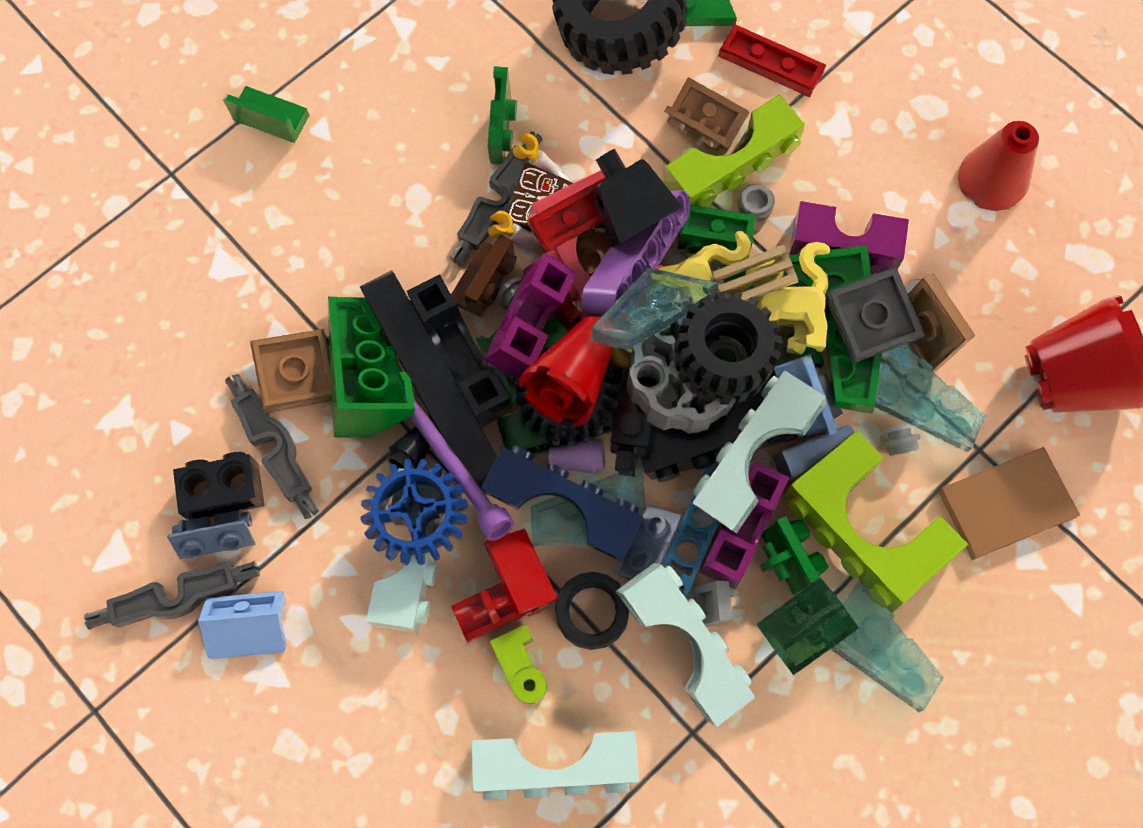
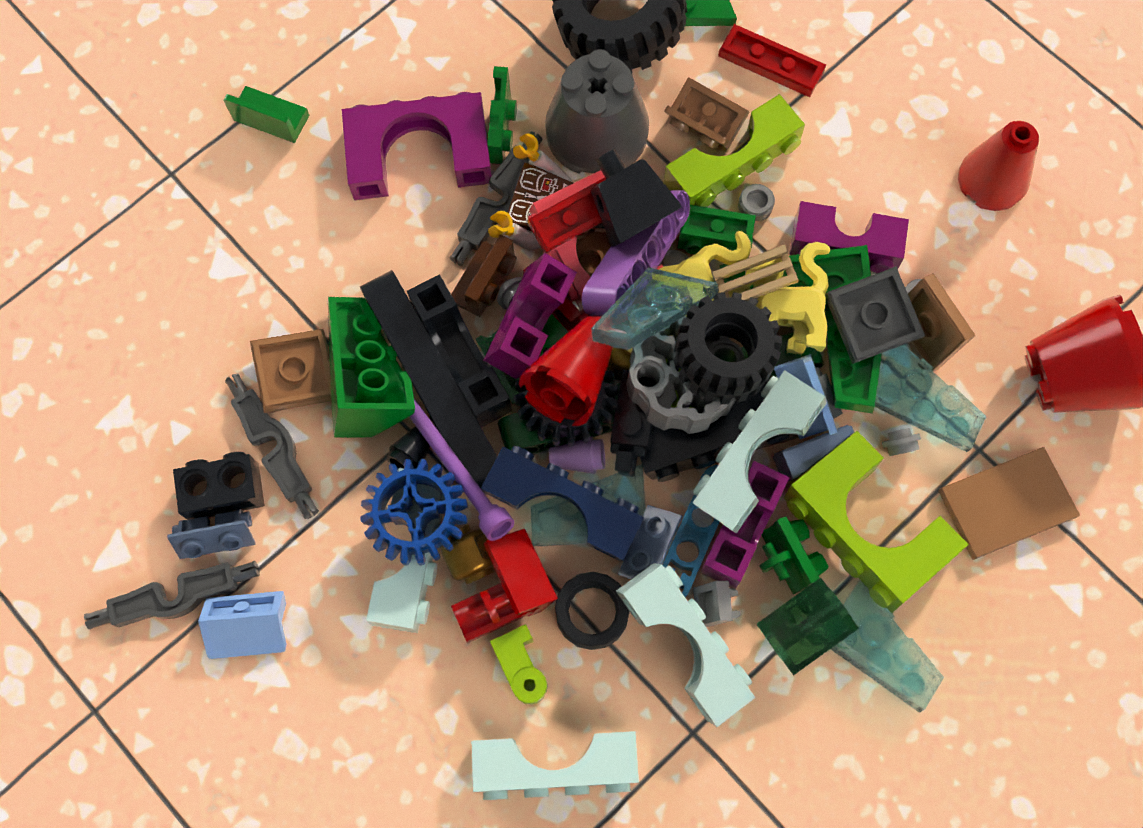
none -> magenta arch [341,92,492,201]
none -> pearl gold head [441,524,495,585]
none -> dark grey cone [545,49,649,174]

